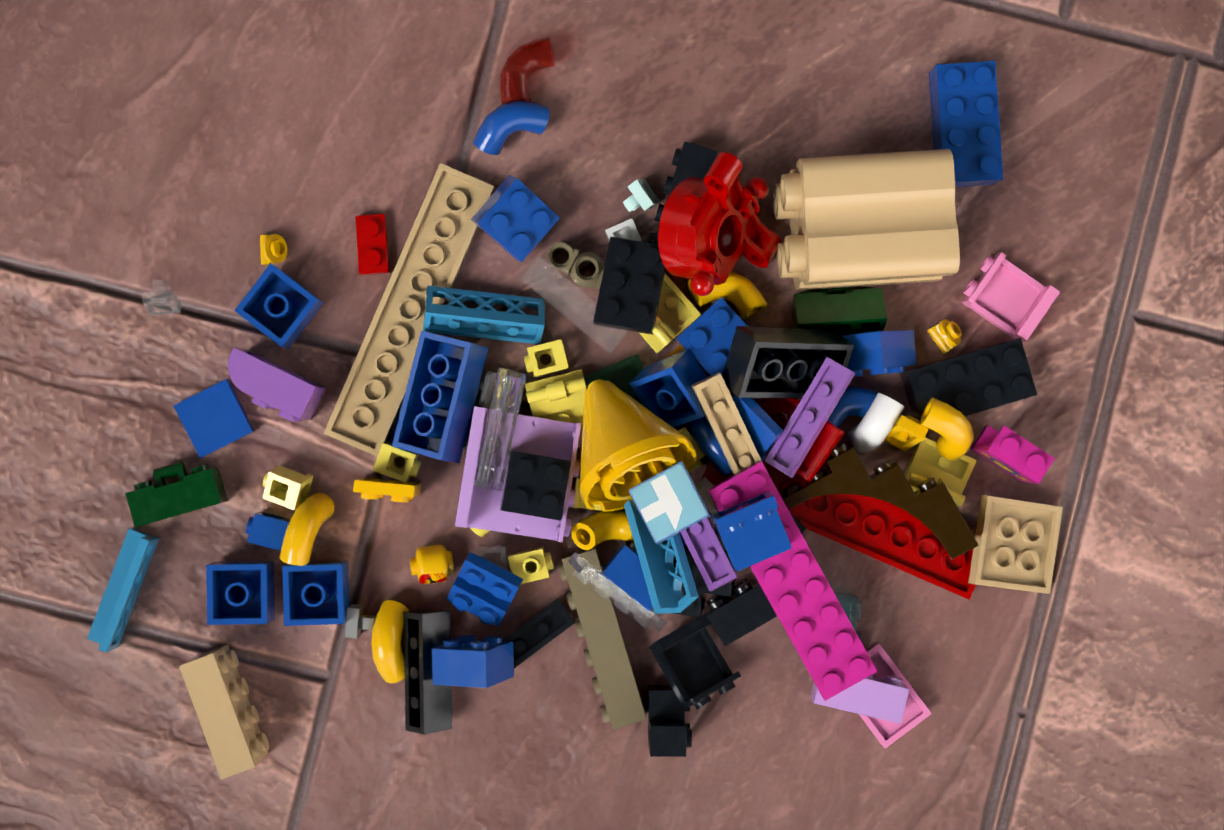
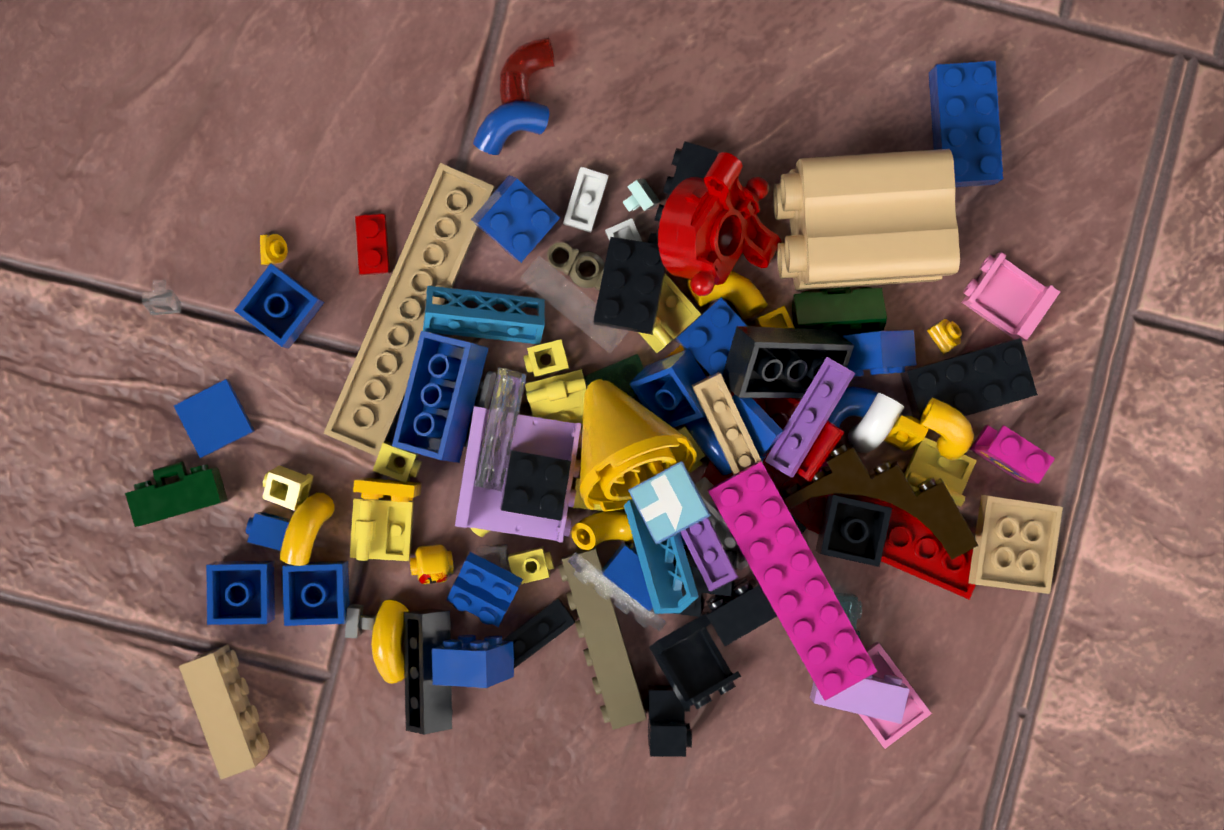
dark azure fence [87,528,160,653] -> none
medium lavender brick [228,347,327,422] -> none
blue bracket [712,491,792,571] -> none
none -> light yellow plate [350,498,414,561]
none -> white plate [563,167,609,233]
none -> yellow panel [754,306,795,328]
none -> black brick [815,494,892,567]

